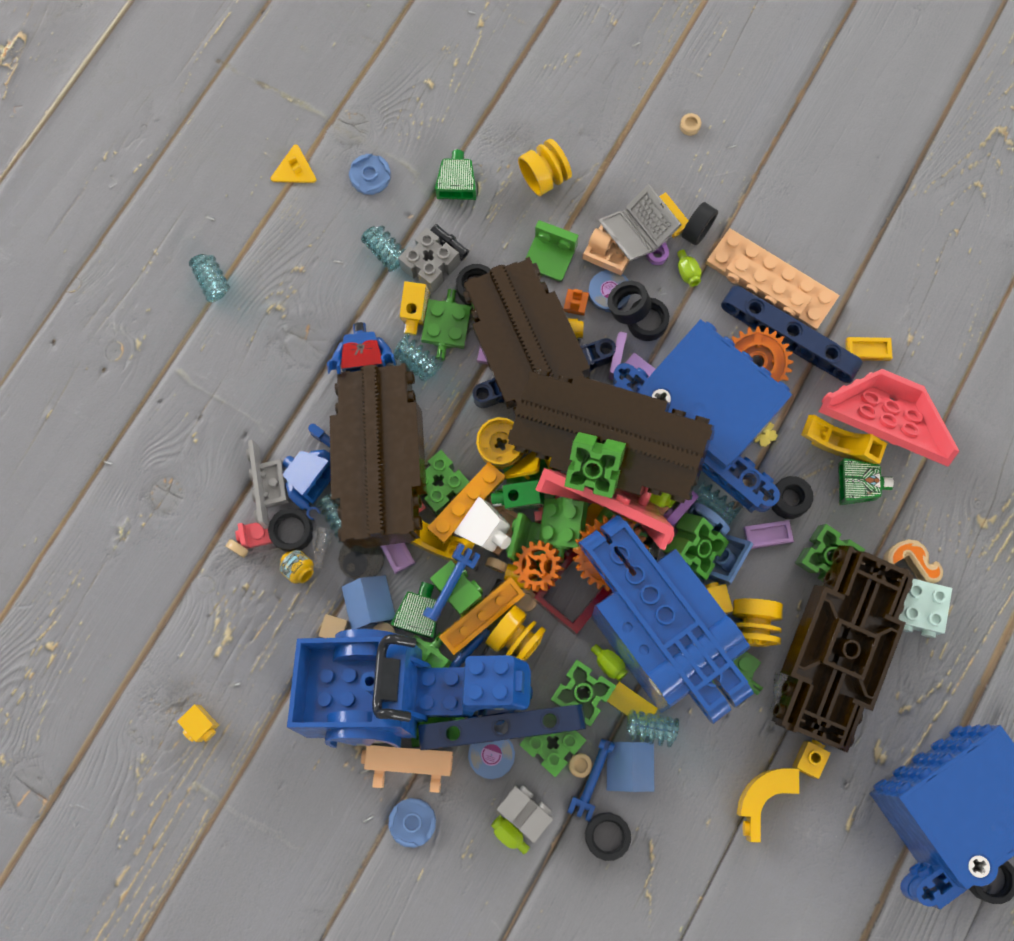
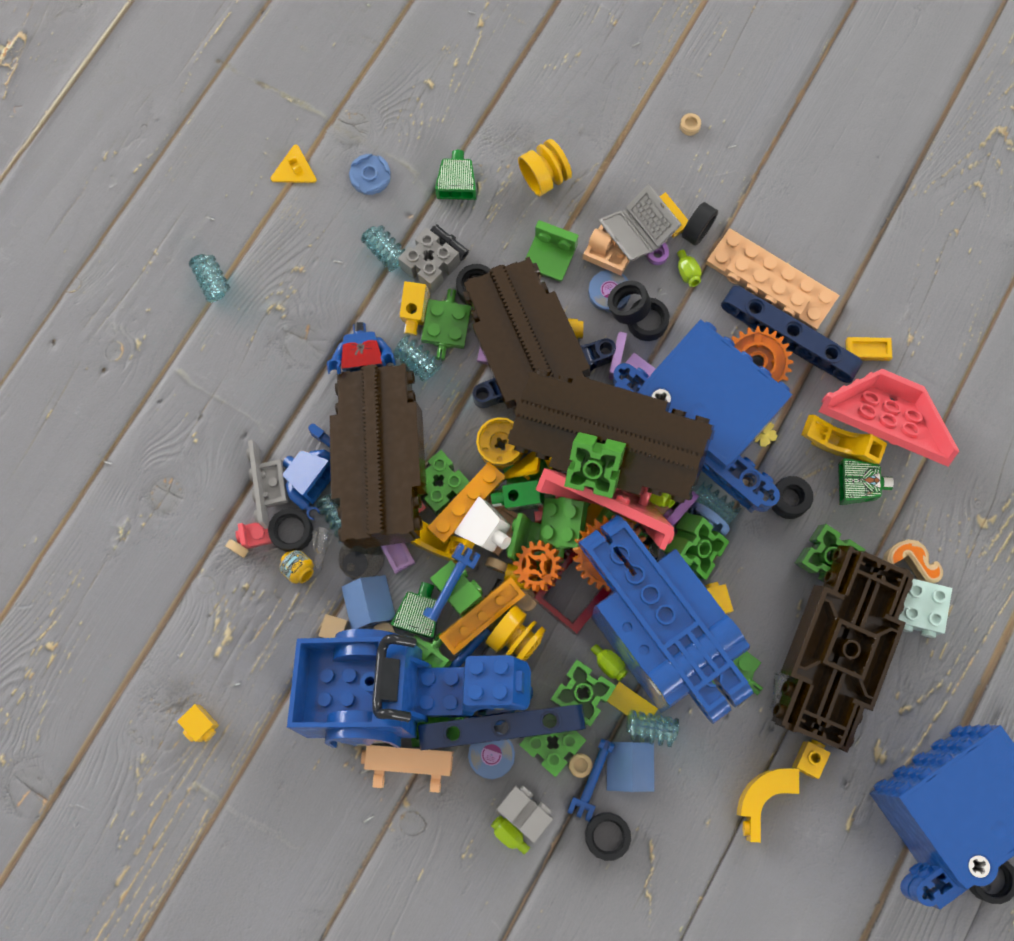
medium blue tile [388,798,436,848] -> none
orange tile [563,289,589,316] -> none
medium blue slope [708,534,753,587] -> none
yellow wheel [732,598,783,647] -> none
lavender tile [743,520,794,550] -> none

